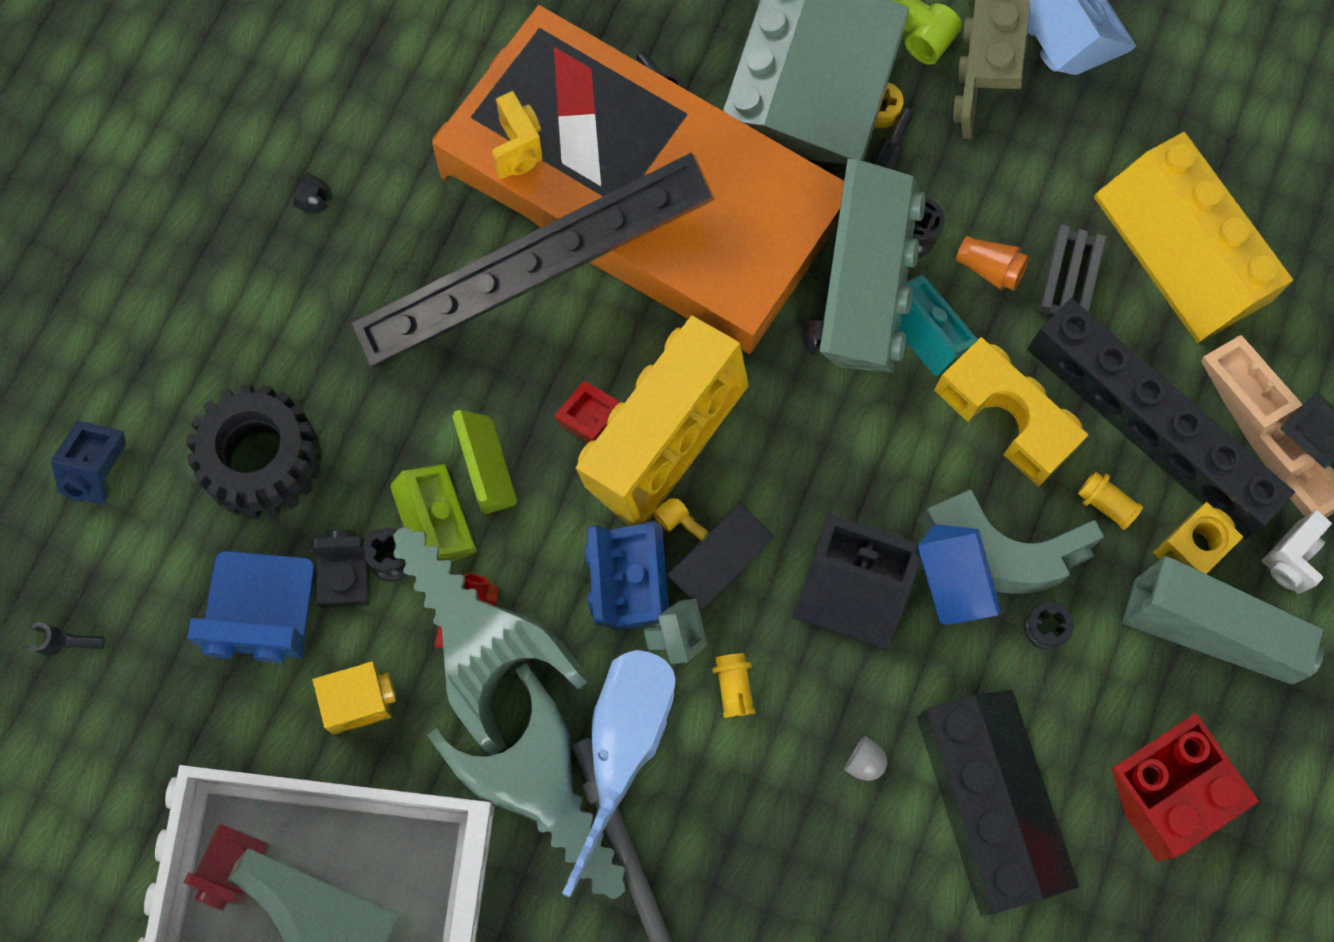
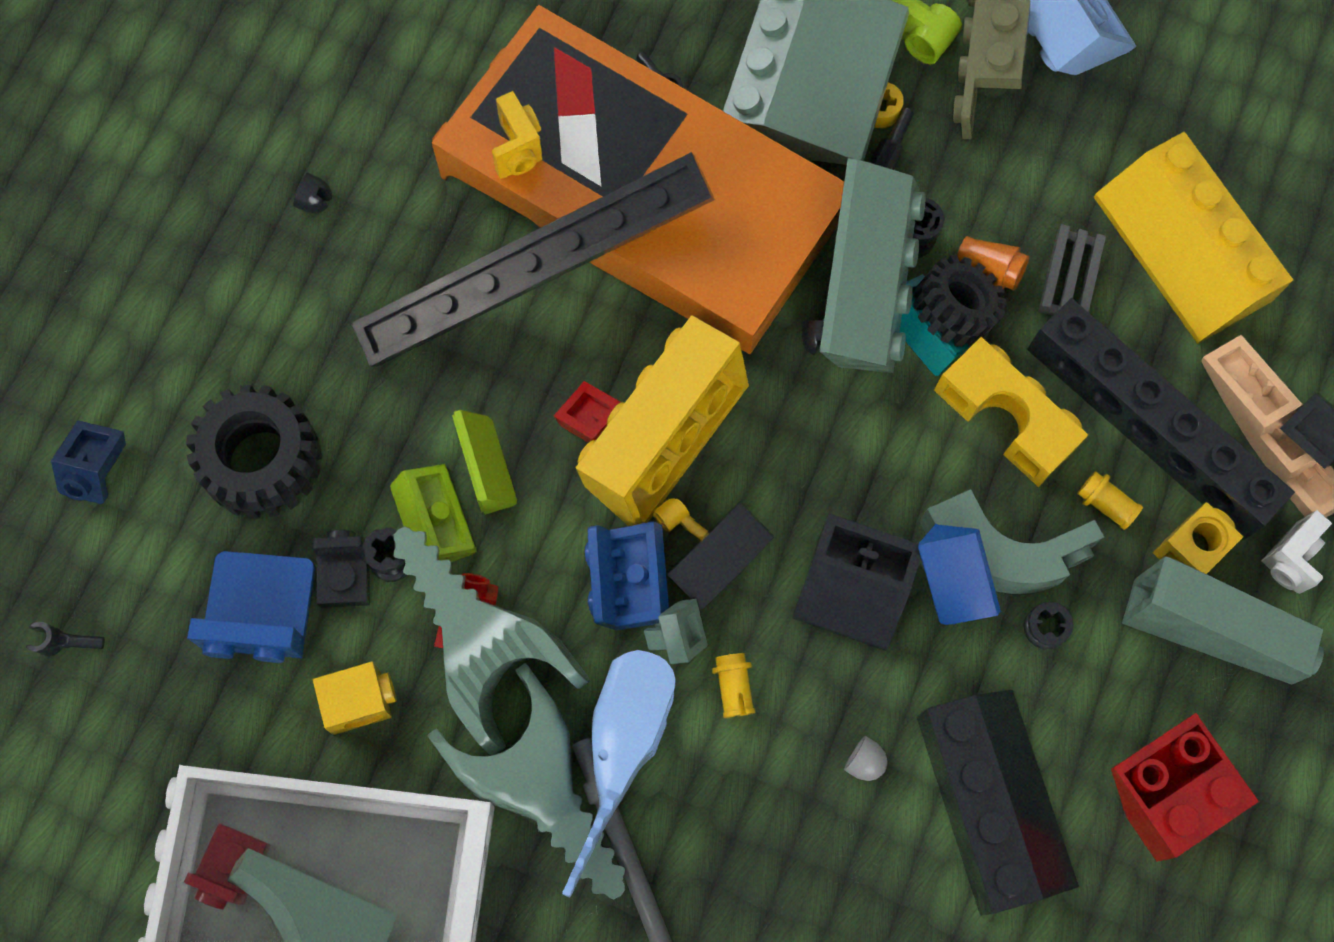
none -> black tyre [913,255,1007,347]

